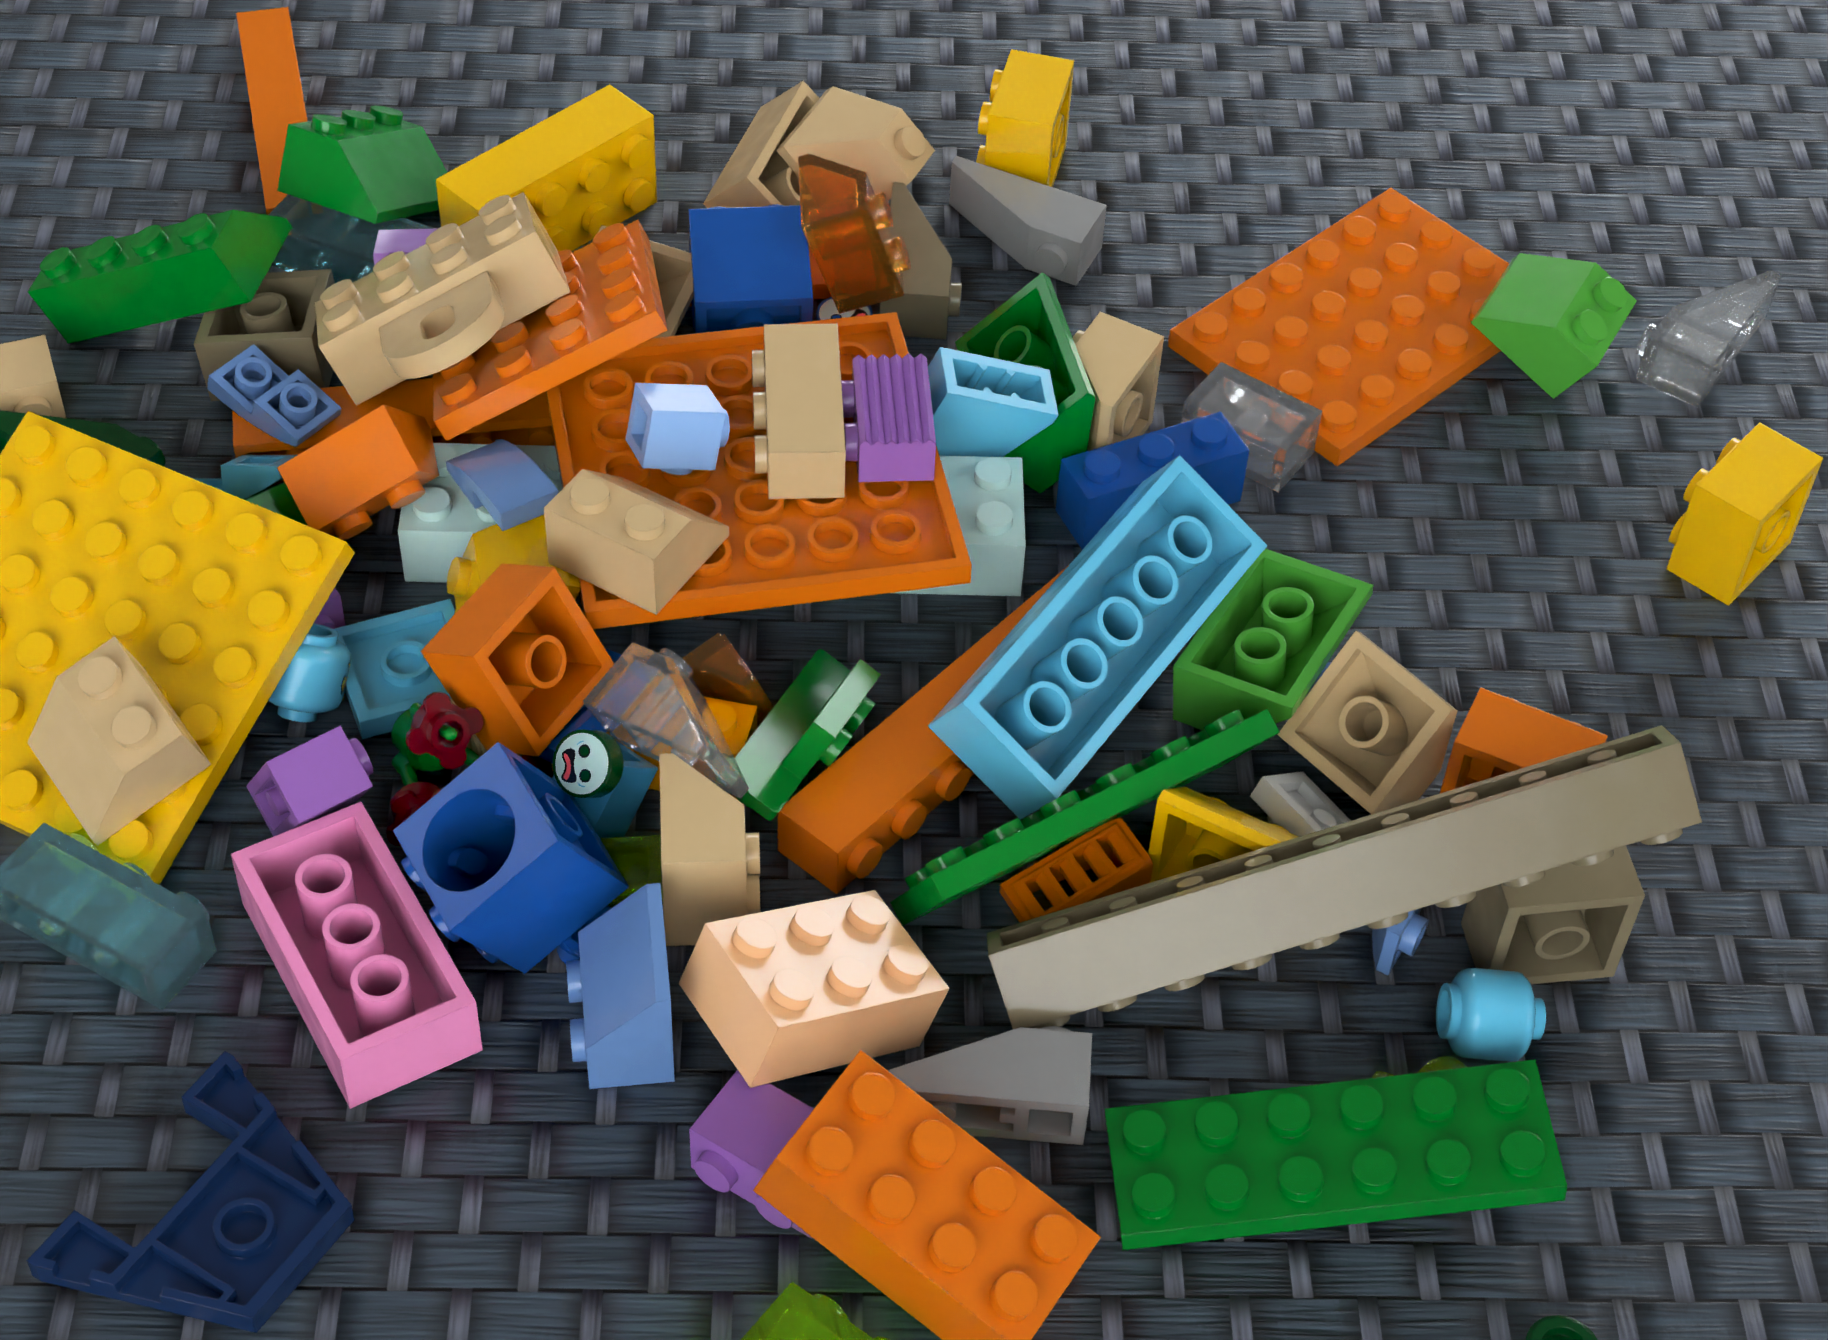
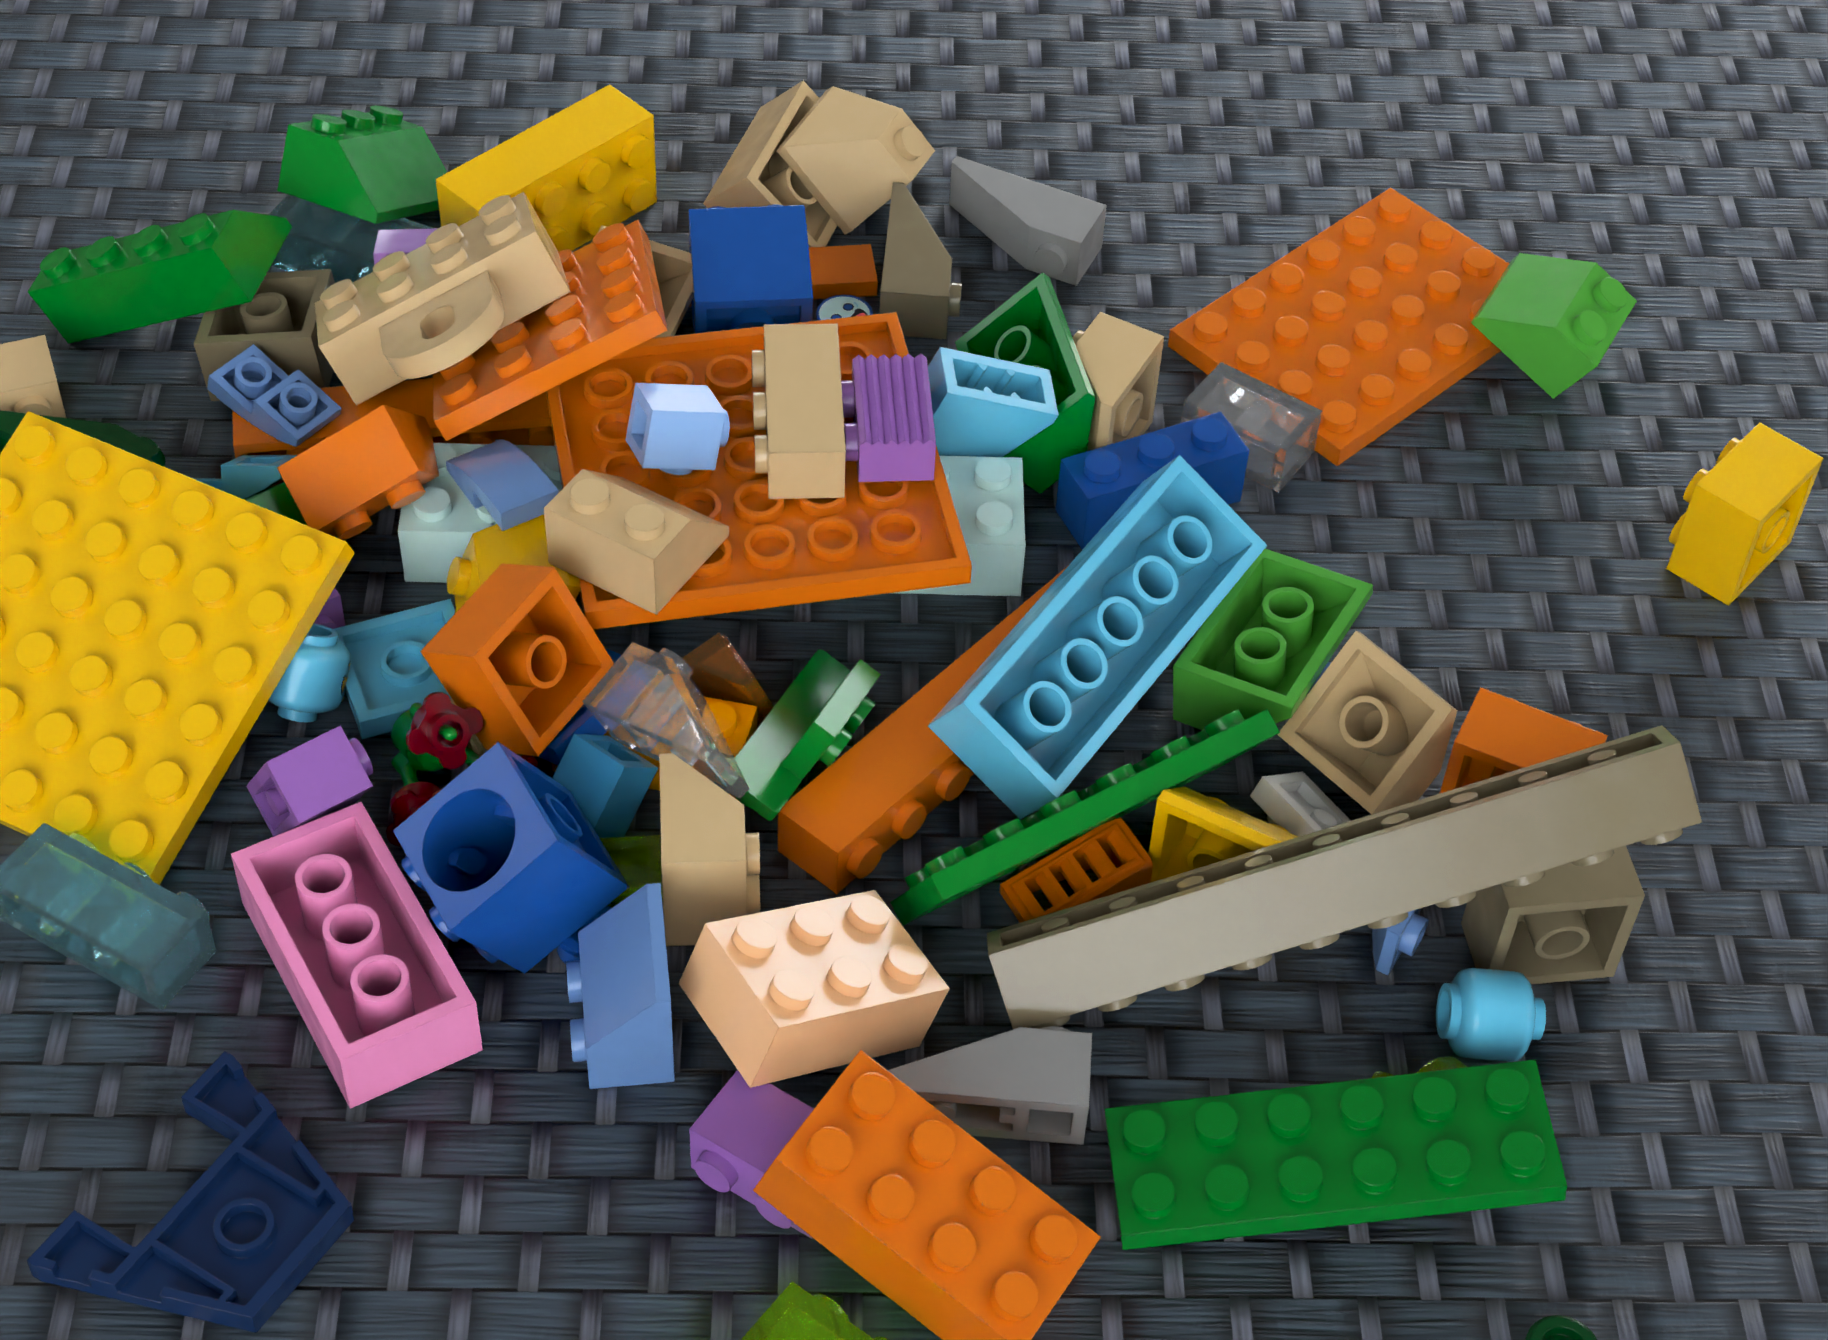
tan slope [27,636,211,846] -> none
orange tile [236,7,324,222] -> none
tile [552,730,624,798] -> none
clear orange slope [798,154,911,314] -> none
yellow brick [976,49,1074,187] -> none
clear slope [1635,270,1782,407] -> none

